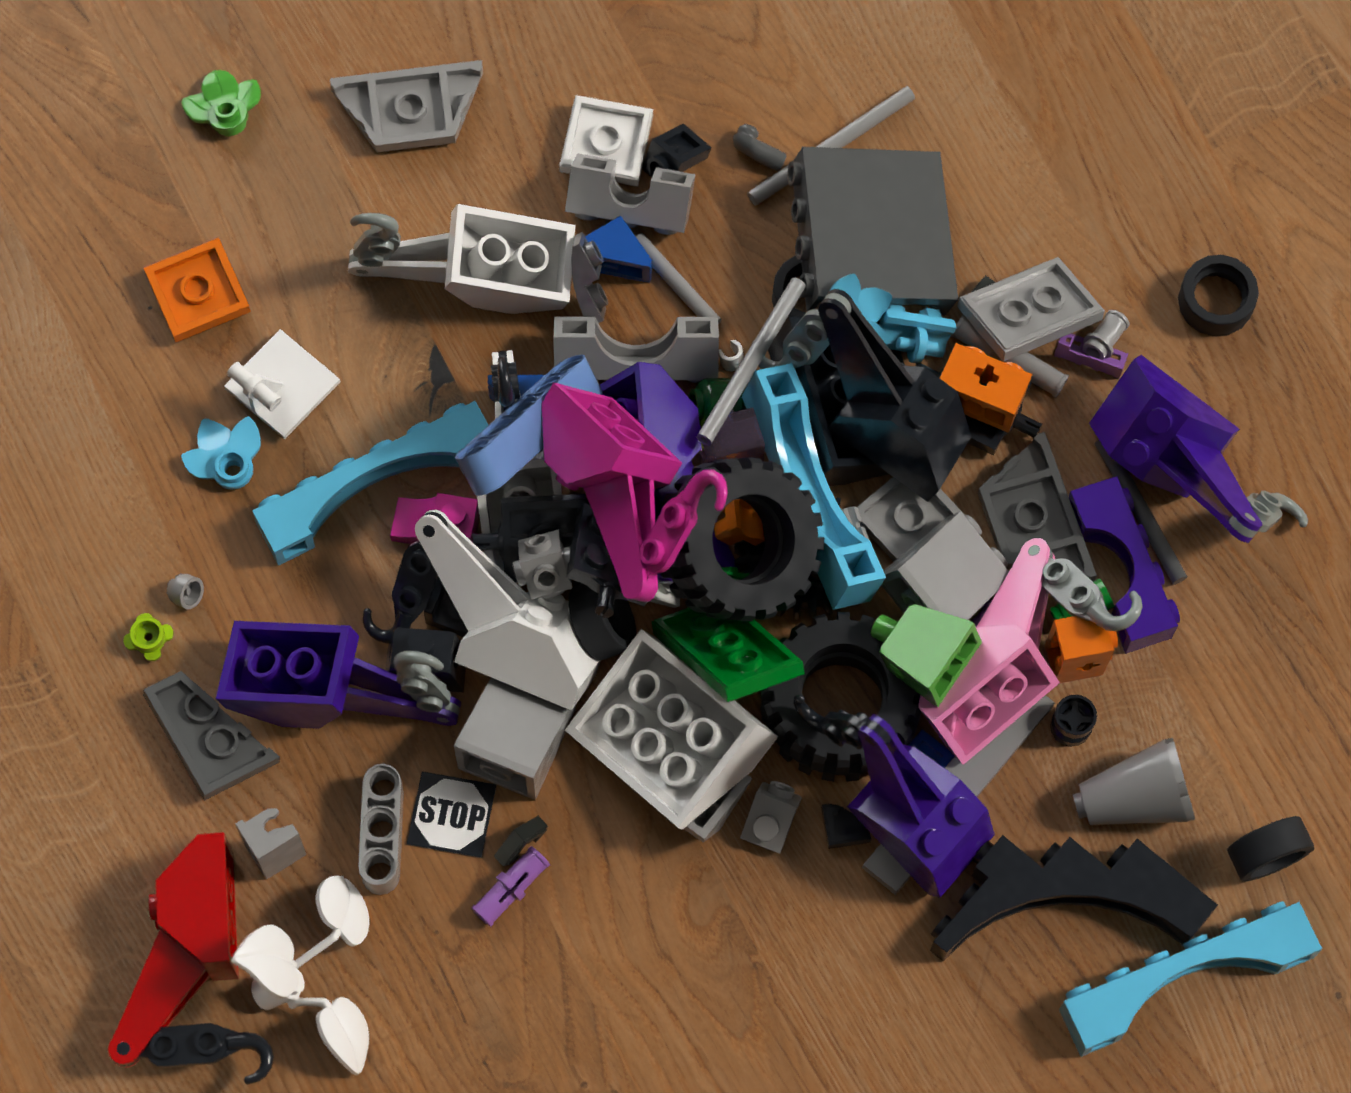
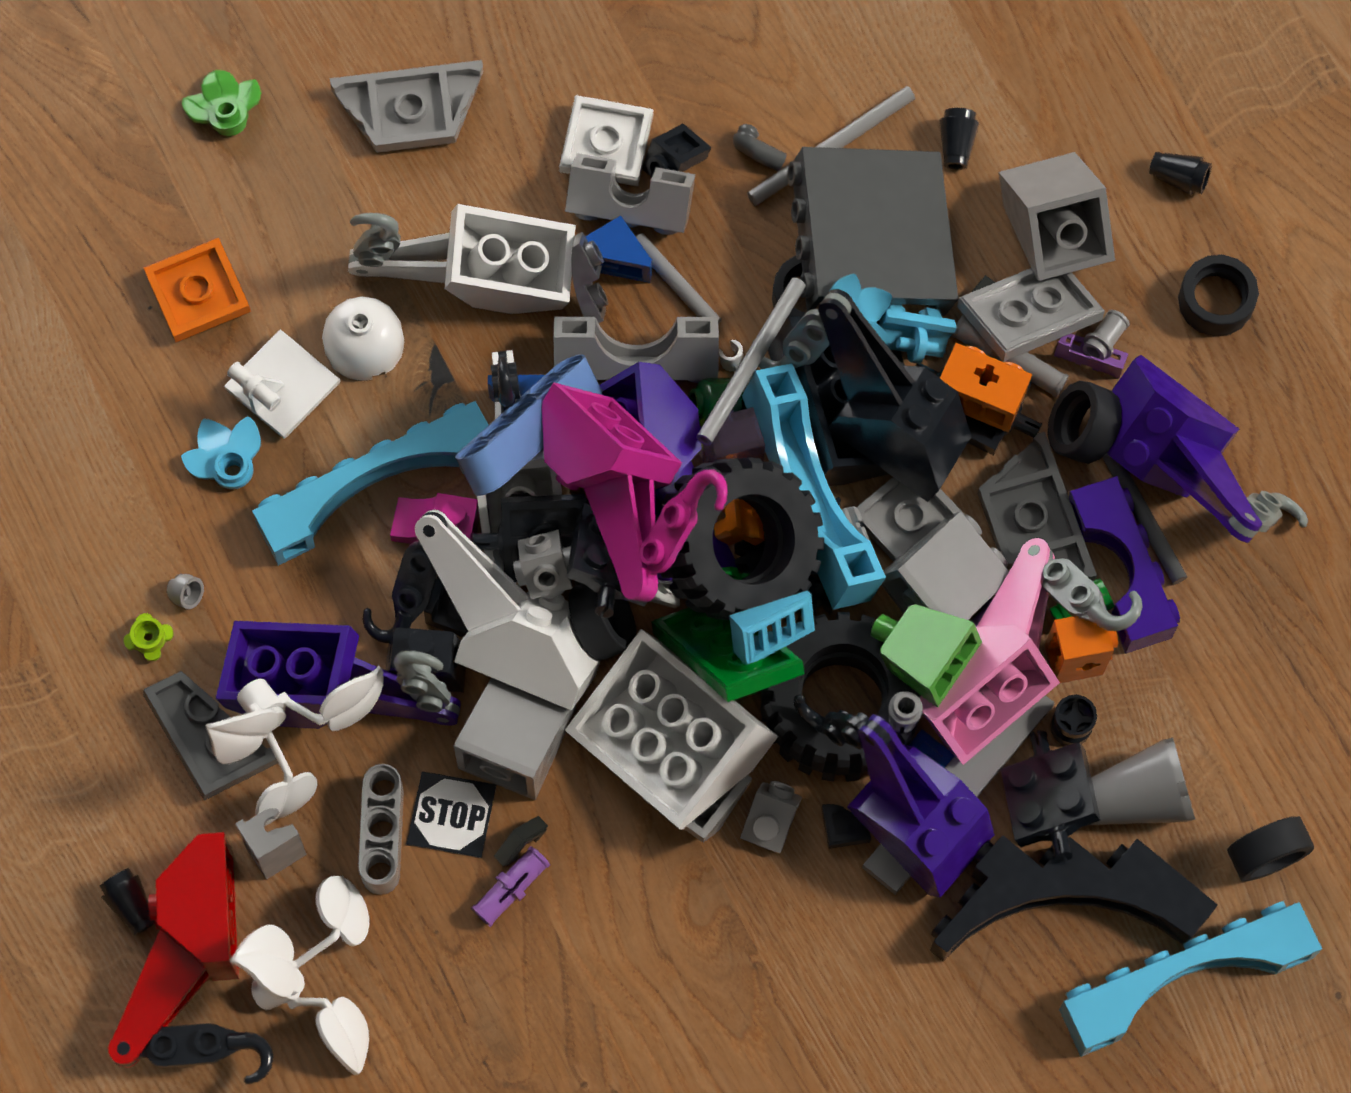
none -> black cone [99,868,155,936]
none -> white plant [206,665,383,825]
none -> white cylinder [322,296,405,381]
none -> medium azure slope [729,590,815,665]
none -> light grey pin [888,691,923,733]
none -> black cone [940,108,979,170]
none -> light grey slope [999,152,1115,281]
none -> black plate [1001,730,1101,862]
none -> black tyre [1047,380,1122,464]
none -> black cone [1149,151,1212,195]

